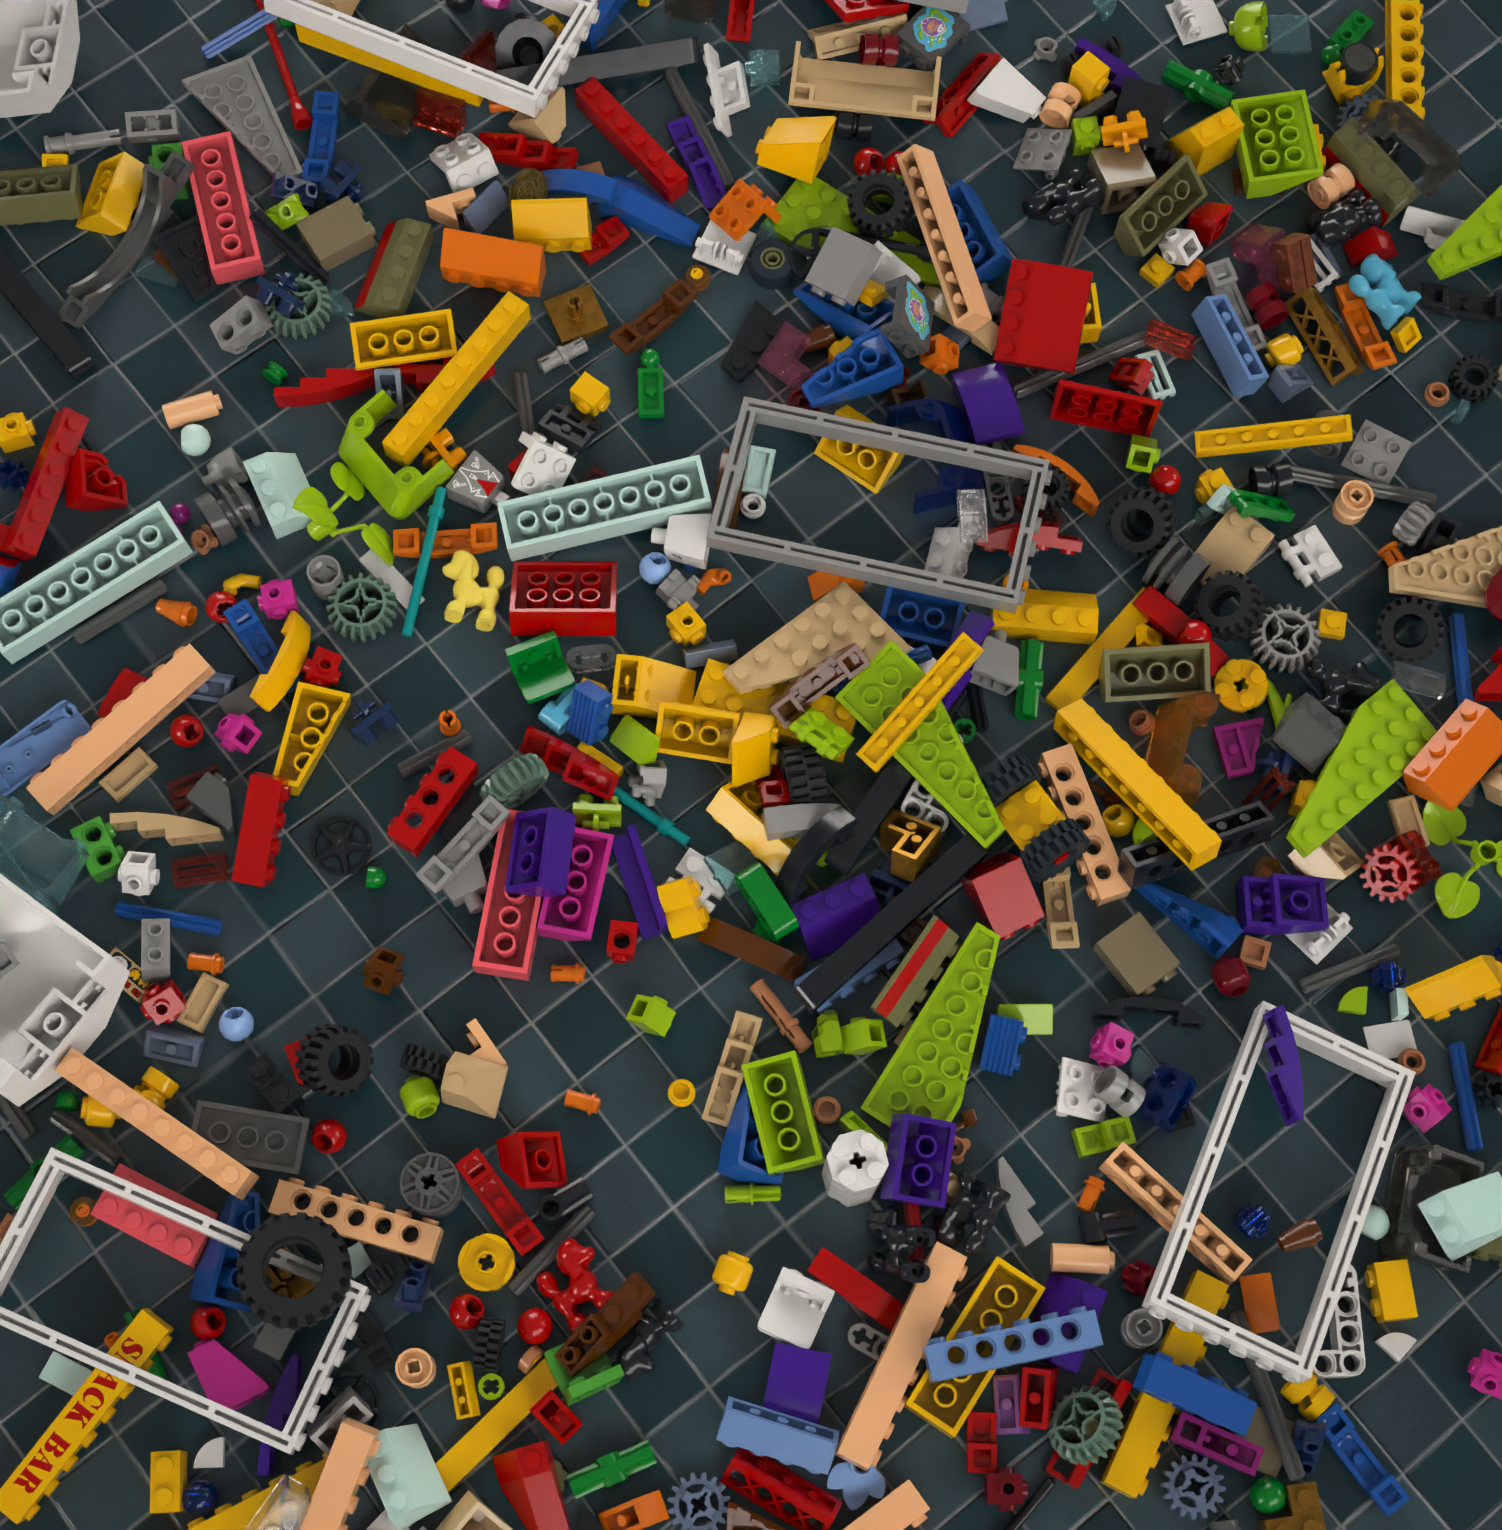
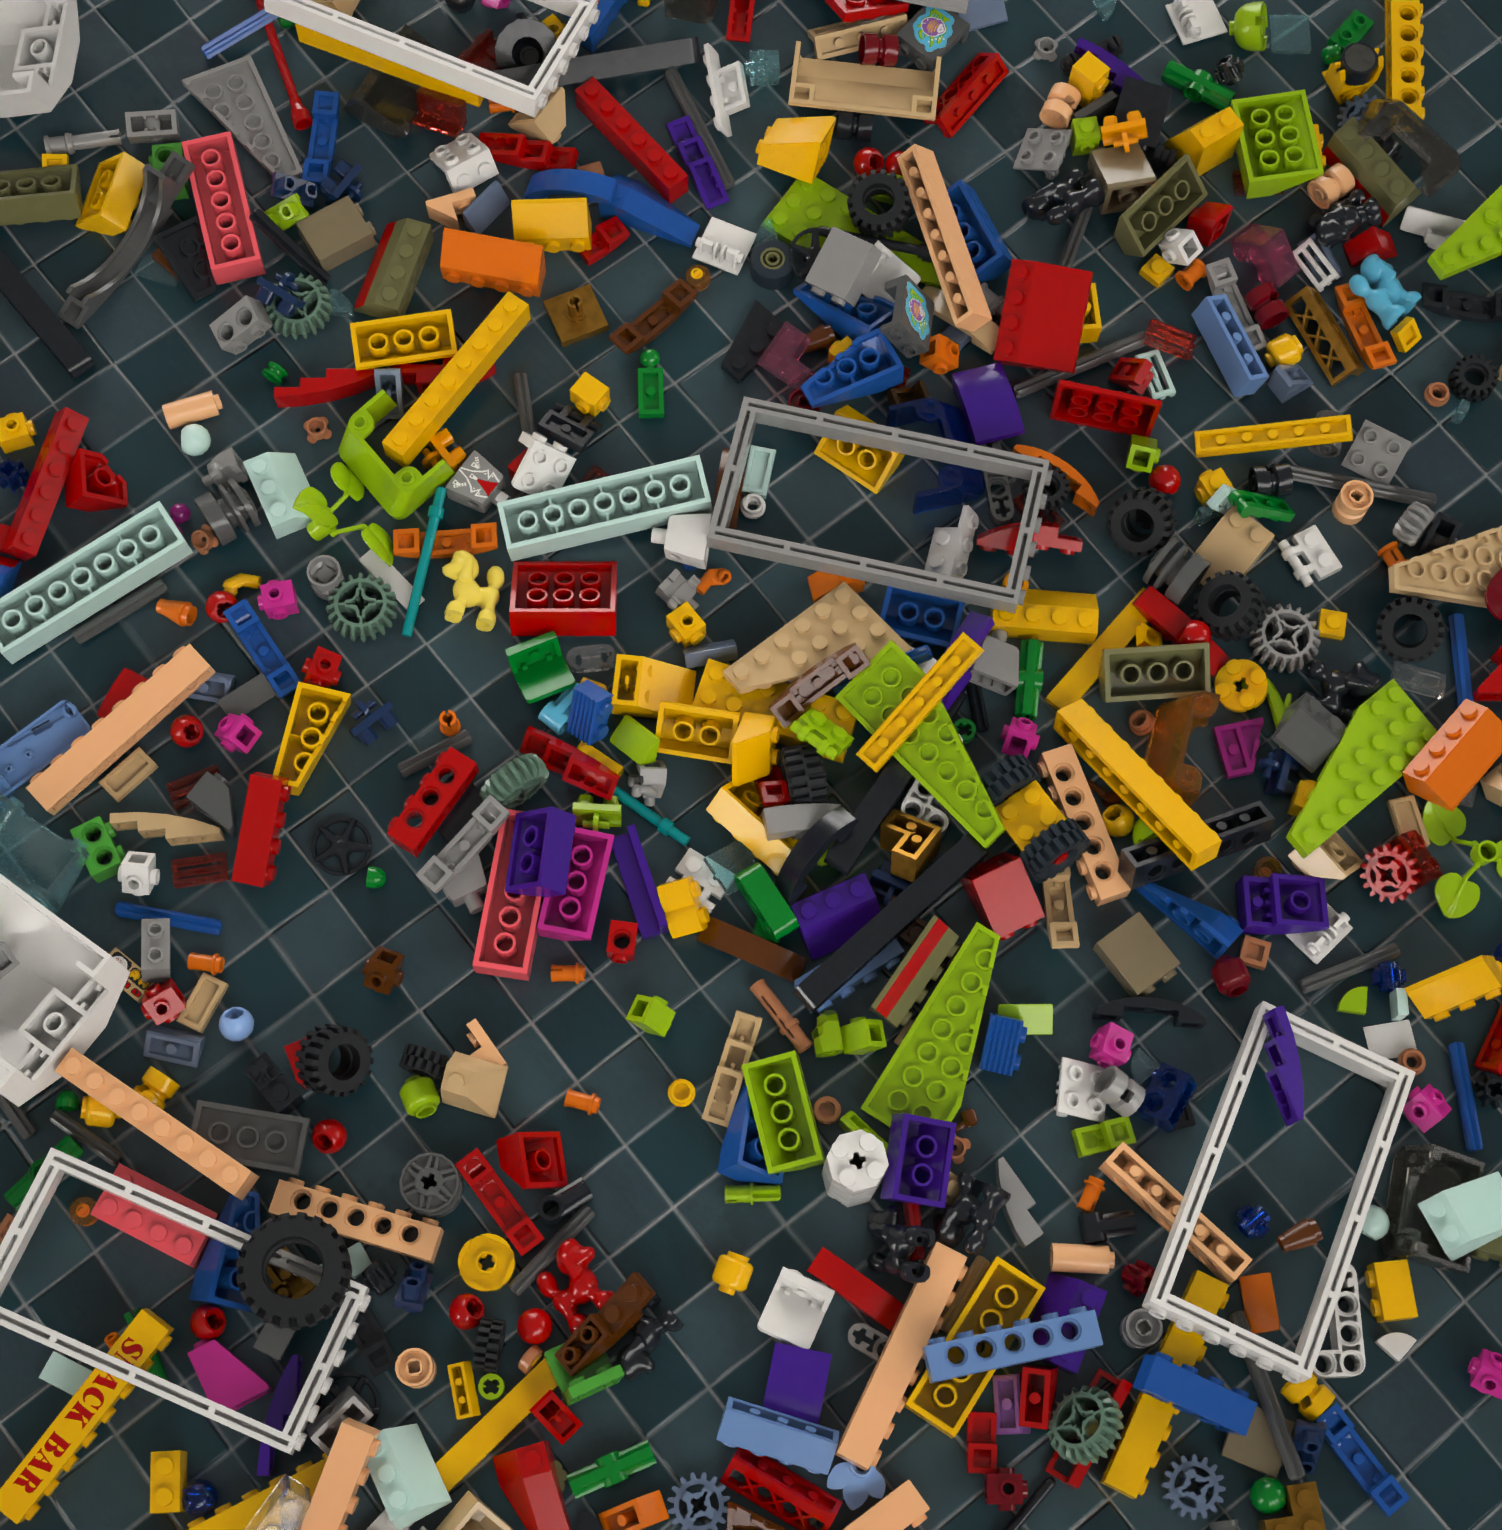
white tile [193,1437,226,1468] -> none
yellow slope [250,610,311,712] -> none
clear yellow tile [508,168,549,212] -> none
light grey pin [536,337,588,374] -> none
light blue piece [639,552,671,585] -> none
orange bracket [709,178,782,241] -> none
yellow plate [858,279,888,307] -> none
clear slope [957,489,988,543] -> none
white slope [967,58,1046,123] -> none
magenta slope [1167,1411,1265,1476] -> none
clear red tile [1241,766,1296,812] -> none
copper brick [1273,232,1318,293] -> none
none -> nougat plate [303,417,332,444]
none -> tan axle [940,1255,990,1334]
none -> dark pink brick [1000,717,1040,758]

